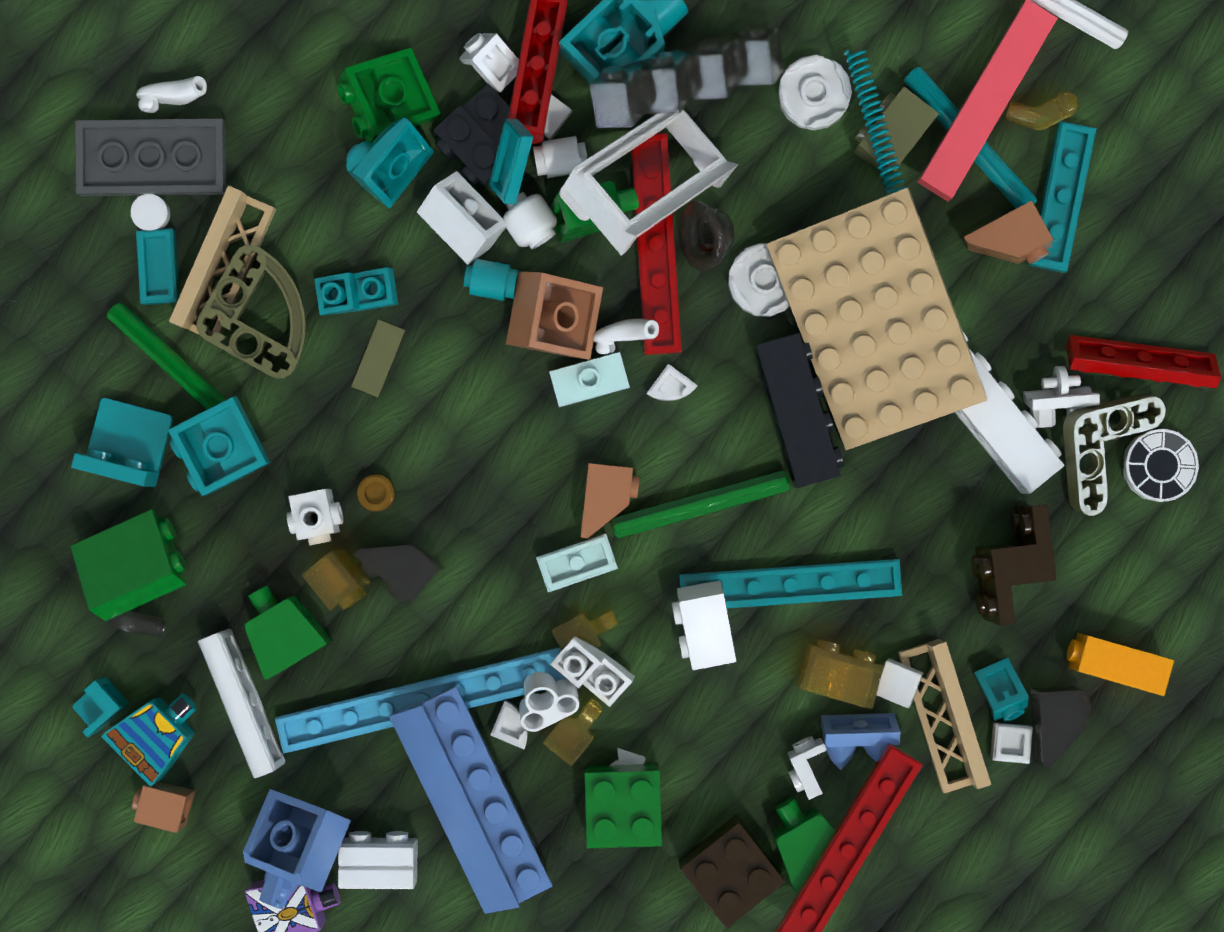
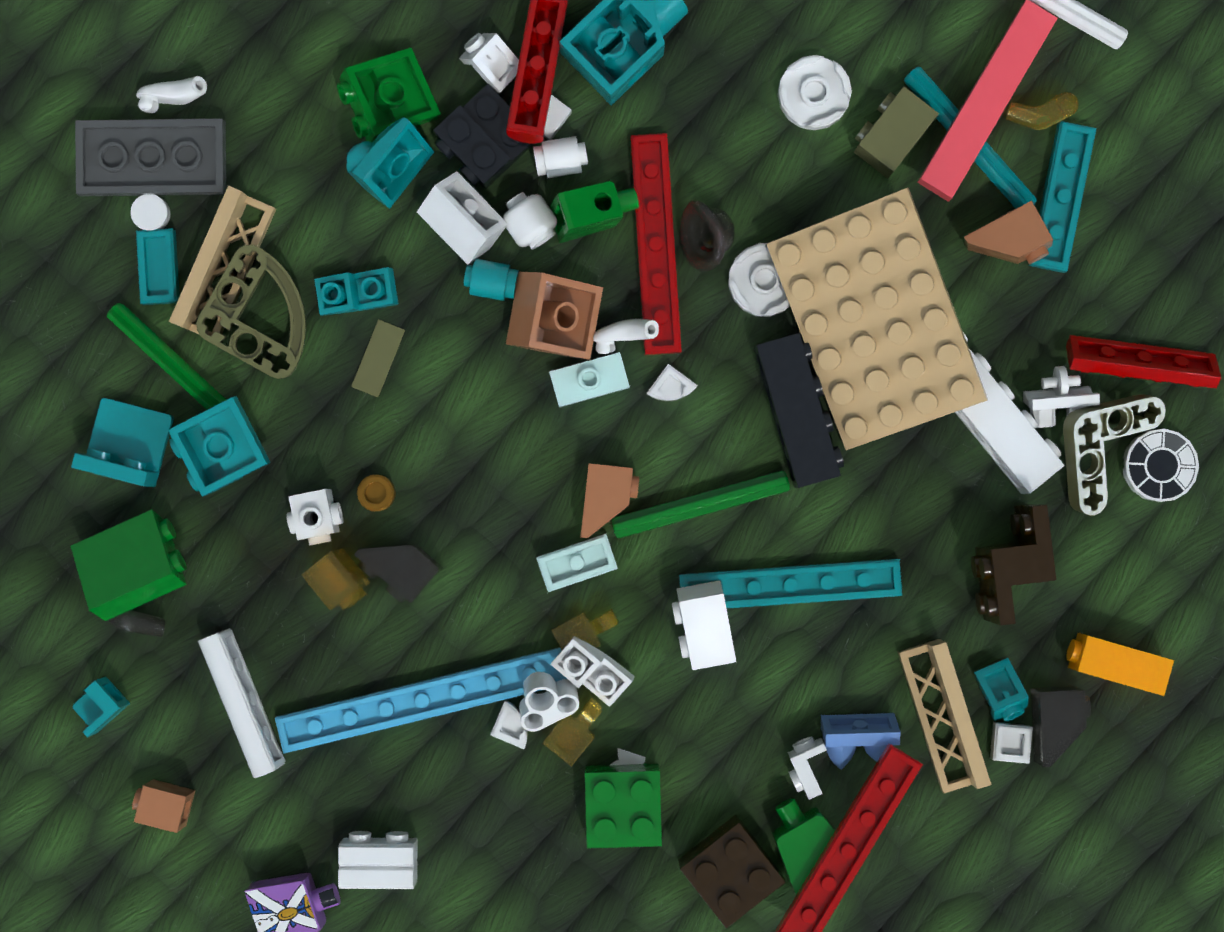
torso [101,693,197,787] -> none
medium blue hinge [243,789,351,909] -> none
green torso [244,585,332,681] -> none
medium blue slope [389,685,553,914] -> none
teal tile [489,119,533,204] -> none
white piece [559,99,738,255] -> none
clear smoke brick [589,24,784,128] -> none
clear yellow brick [796,639,884,709] -> none
teal piece [844,49,906,196] -> none
white tile [874,658,923,709] -> none

